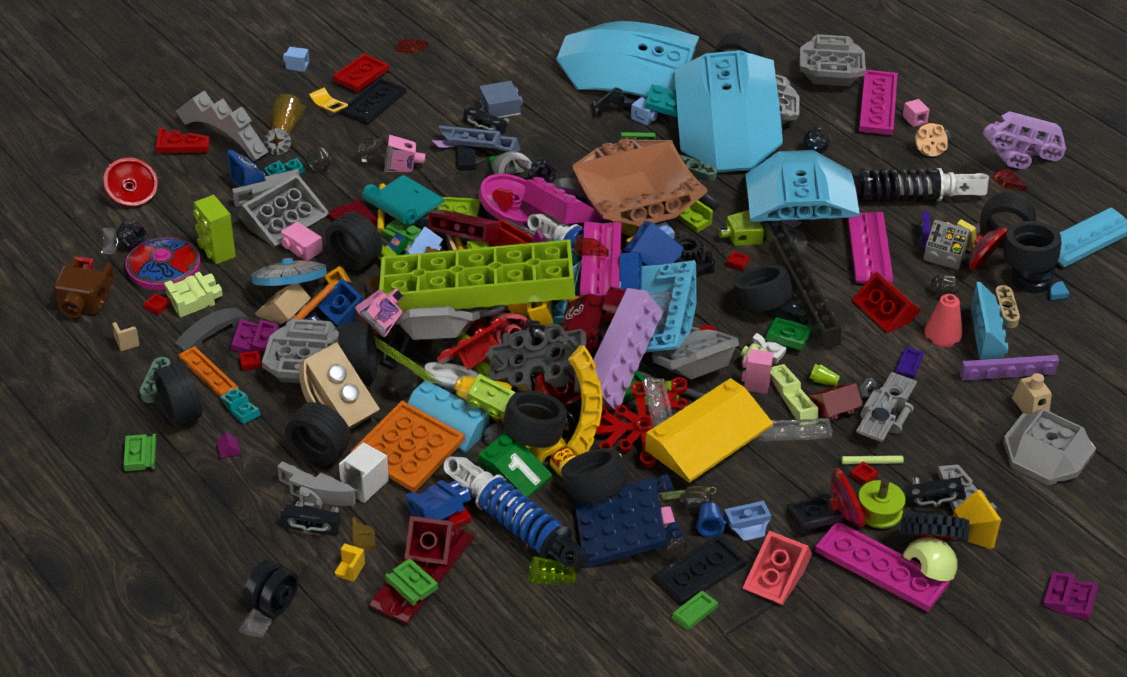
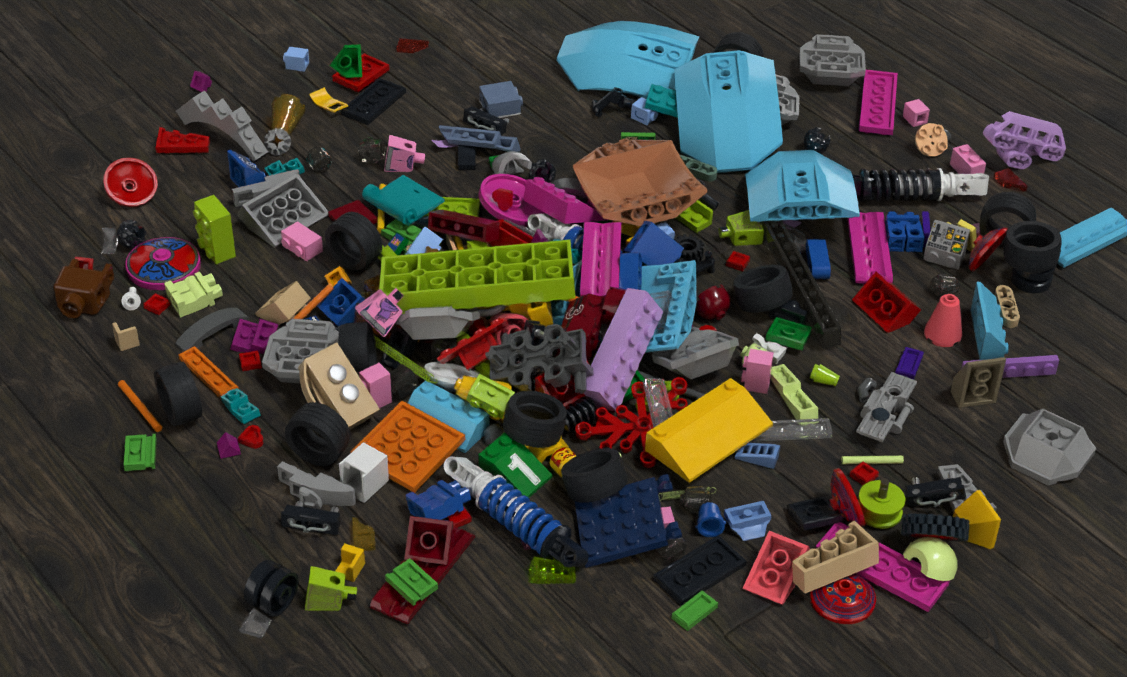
sand green beam [140,357,171,403] -> none
dish [251,258,327,286] -> none
yellow tile [566,345,602,456] -> none
clear red tile [574,237,609,257] -> none
dark red slope [807,383,863,420] -> none
tan torso [1012,373,1052,414] -> none
magenta slope [1044,572,1098,620] -> none
dark azure tile [1050,281,1069,300] -> none
none -> orange bar [118,380,162,432]
none -> white plate [122,287,141,310]
none -> magenta tile [190,71,212,92]
none -> red tile [238,425,264,449]
none -> lime torso [305,566,357,611]
none -> green slope [329,44,362,78]
none -> bright pink brick [359,363,392,408]
none -> dark red cylinder [695,285,730,320]
none -> medium blue slope [735,443,780,469]
none -> tan wedge [792,521,879,593]
none -> blue beam [806,239,831,279]
none -> dish [810,574,876,624]
none -> blue hips [885,212,924,252]
none -> bright pink brick [950,144,986,174]
none -> dark tan slope [951,357,1006,408]

